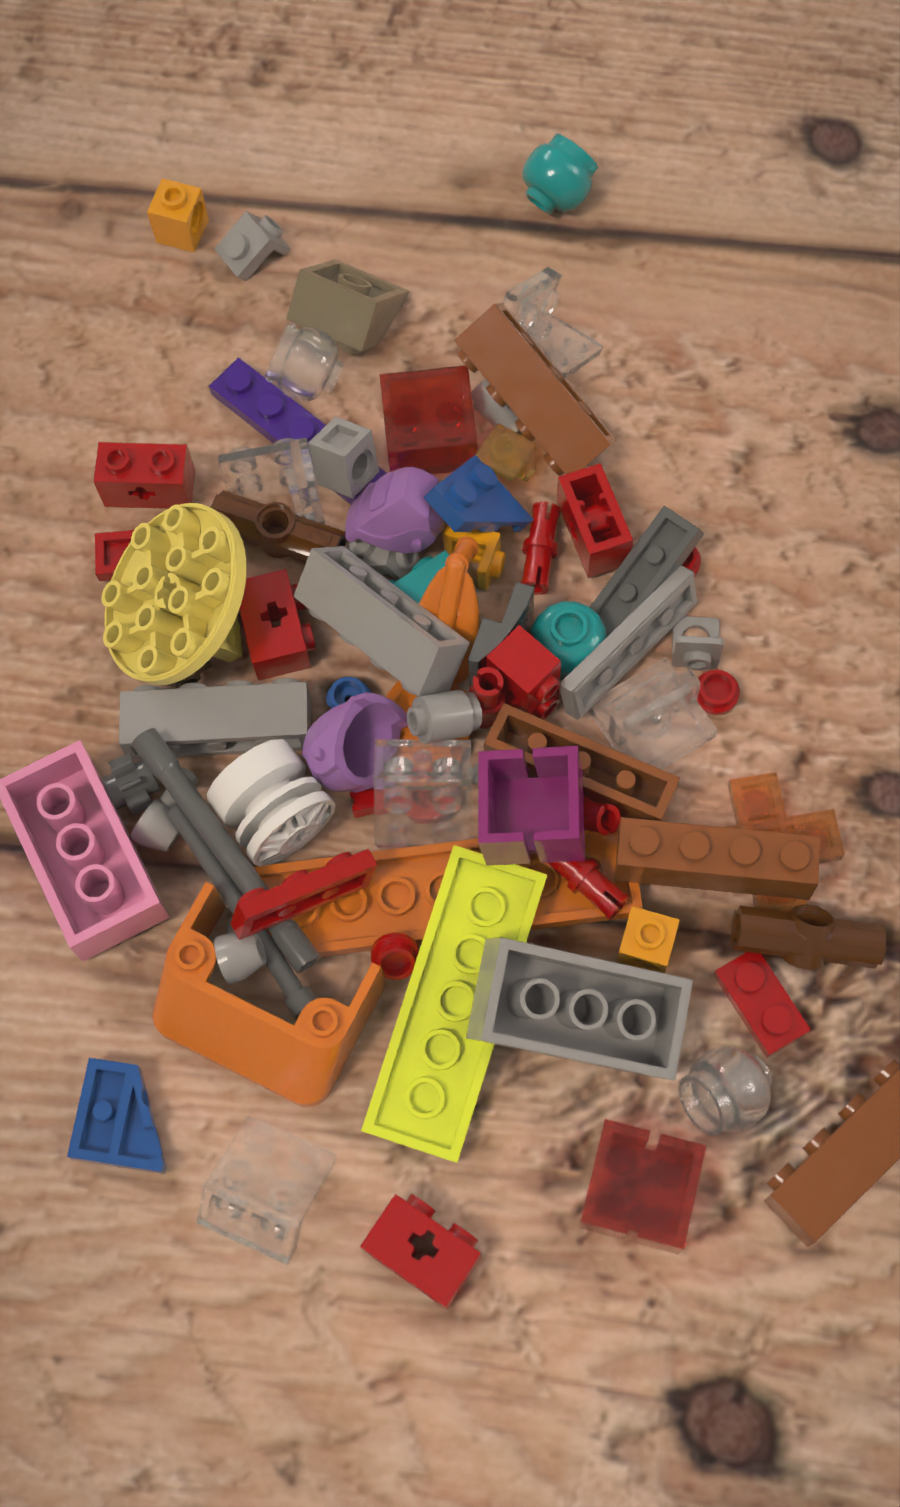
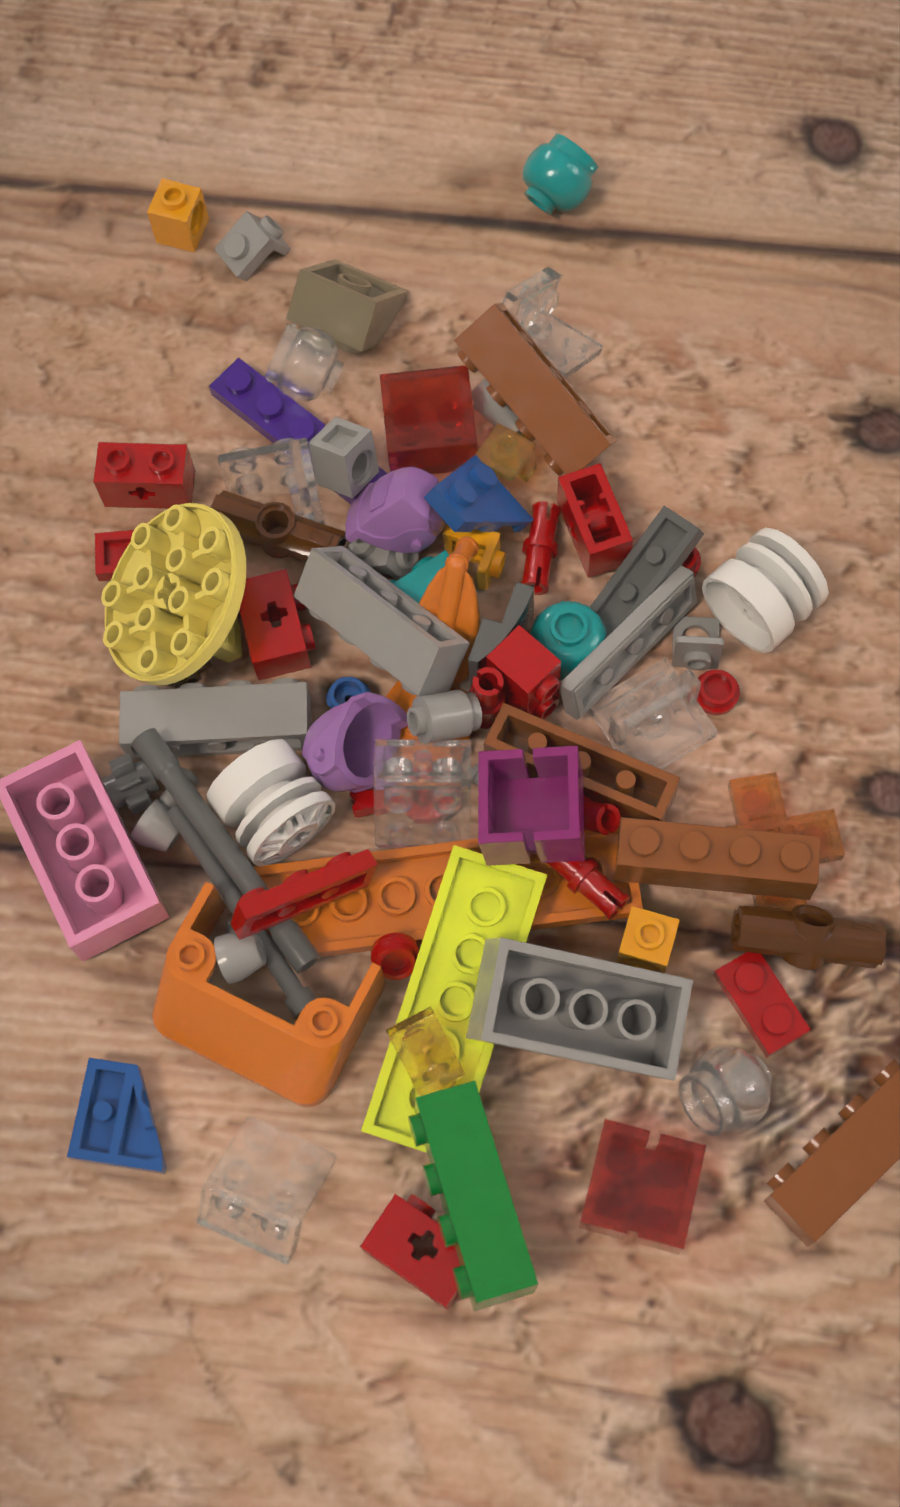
none -> clear yellow bracket [386,1006,465,1096]
none -> green brick [408,1081,538,1311]
none -> white wheel [702,528,829,653]

